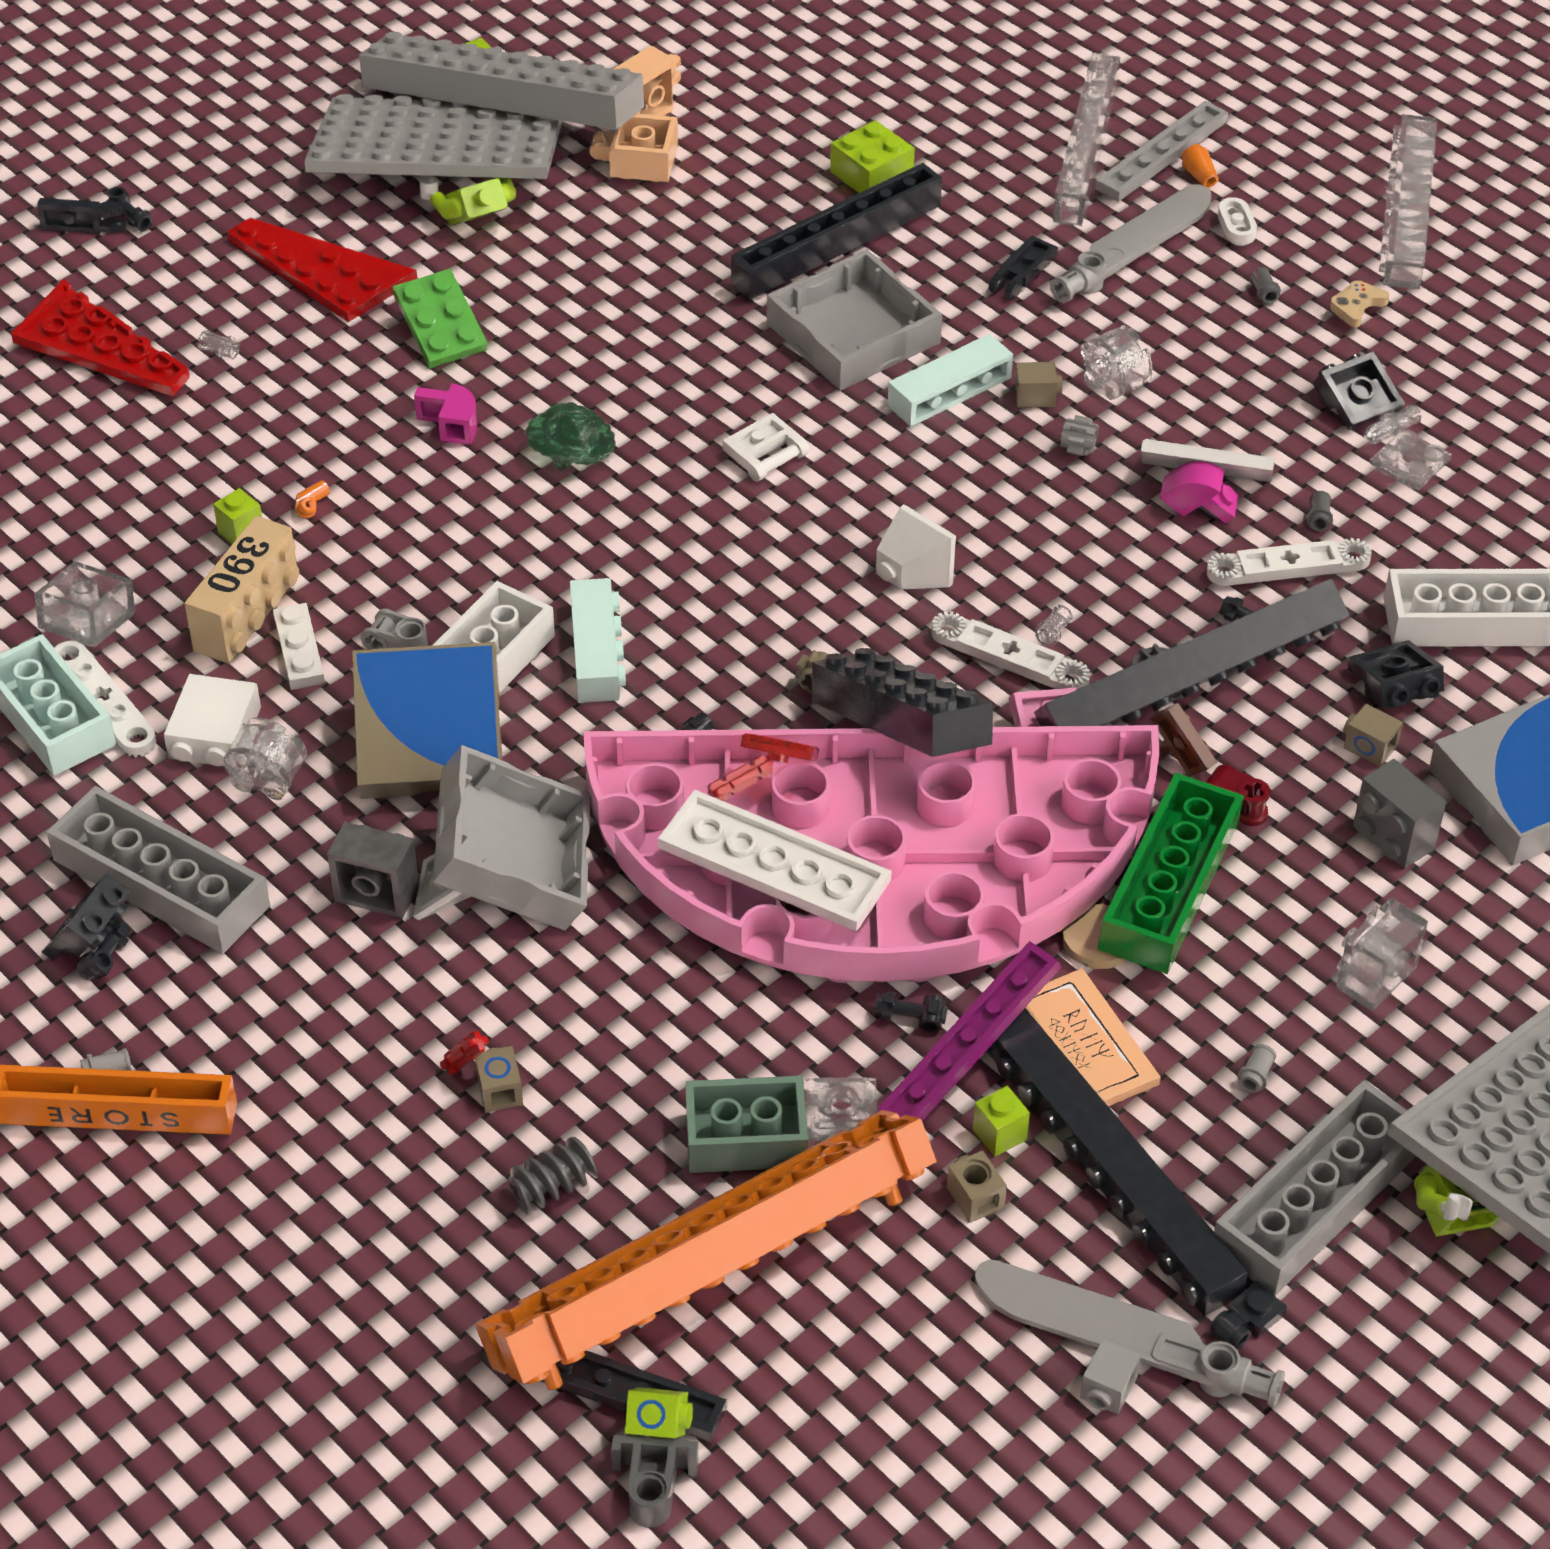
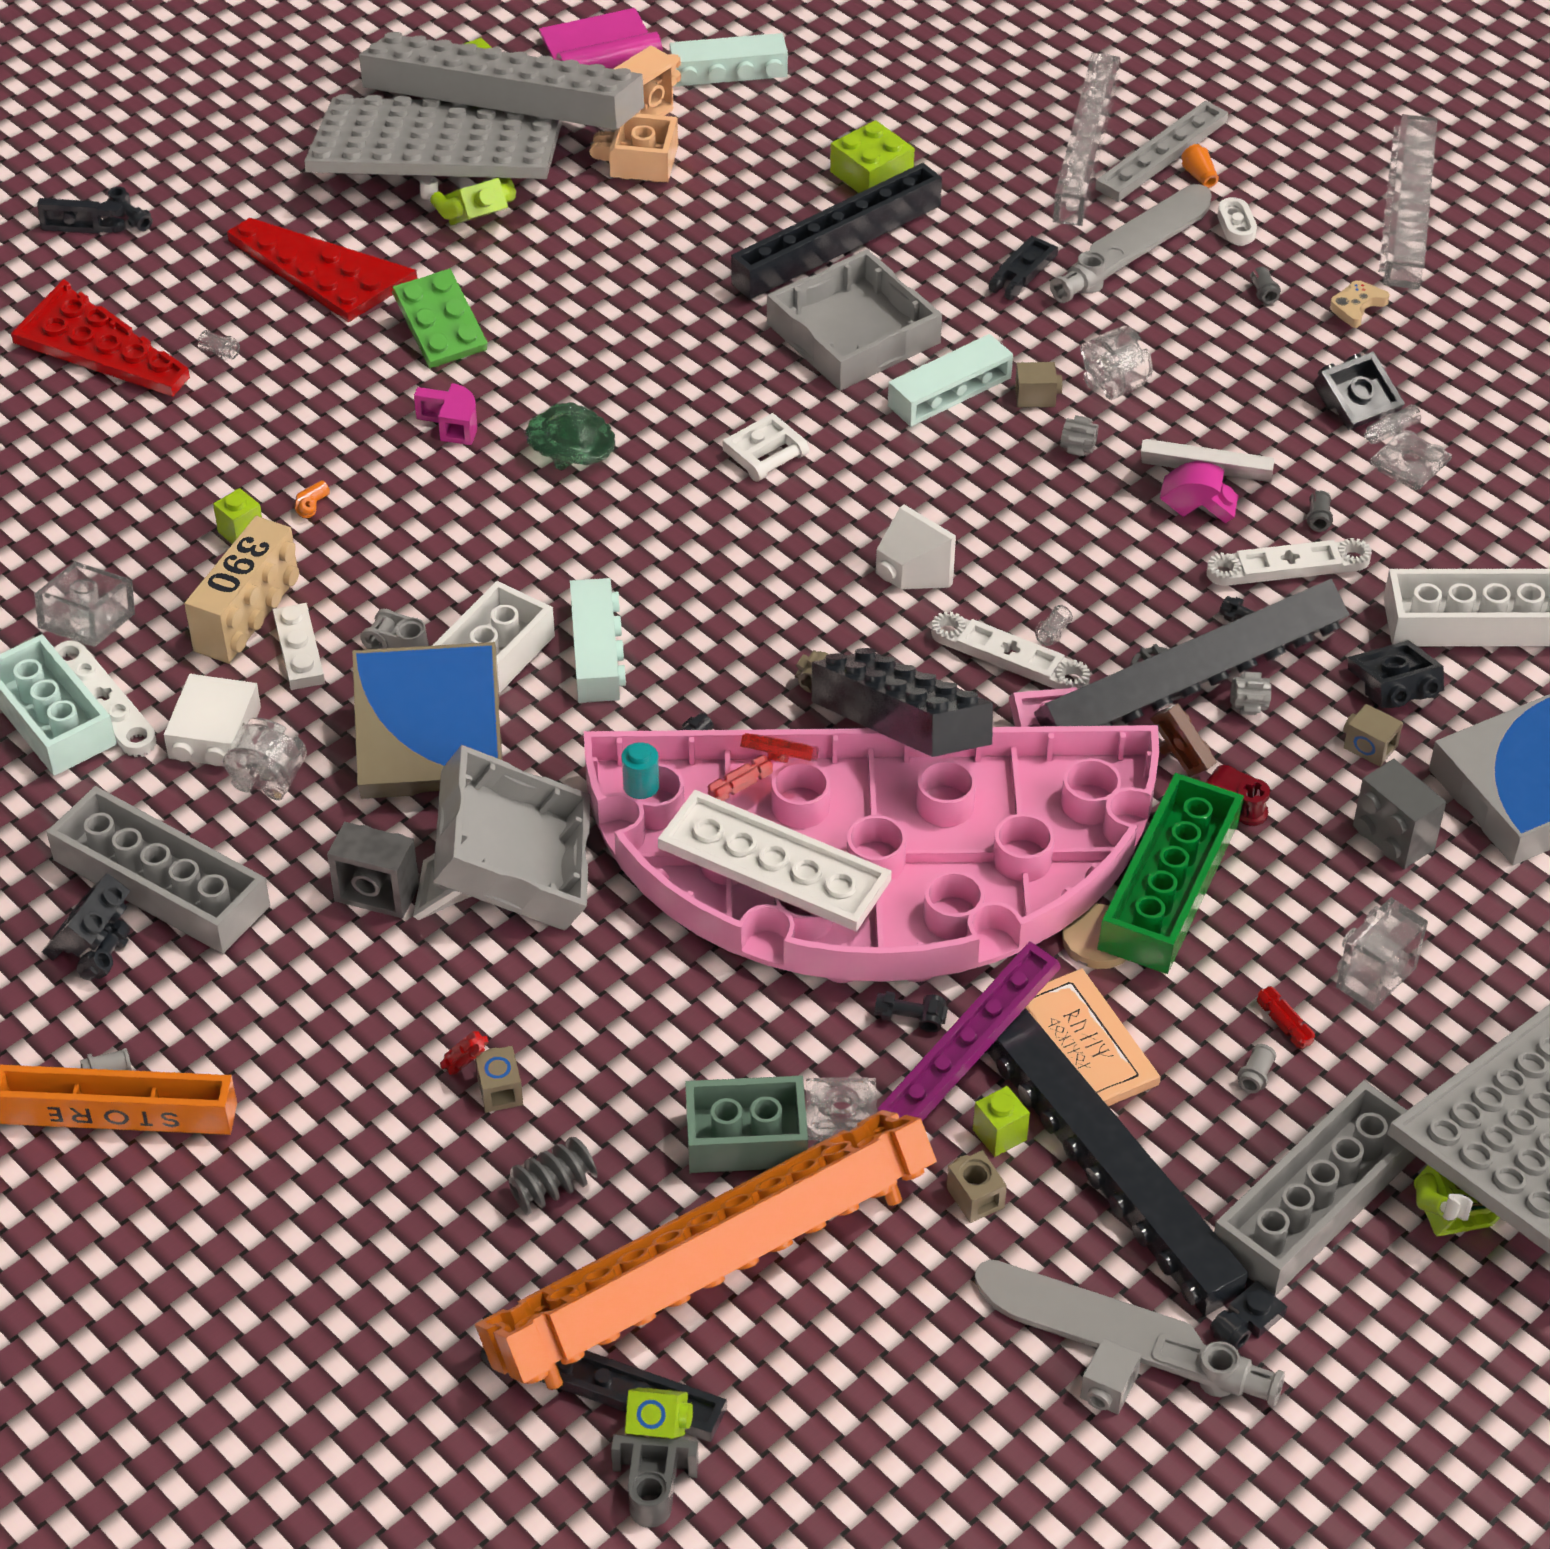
none -> dark pink door [539,8,663,69]
none -> teal brick [621,742,659,799]
none -> light aqua brick [669,33,788,87]
none -> light grey gear [1230,672,1271,715]
none -> red axle [1256,986,1315,1049]

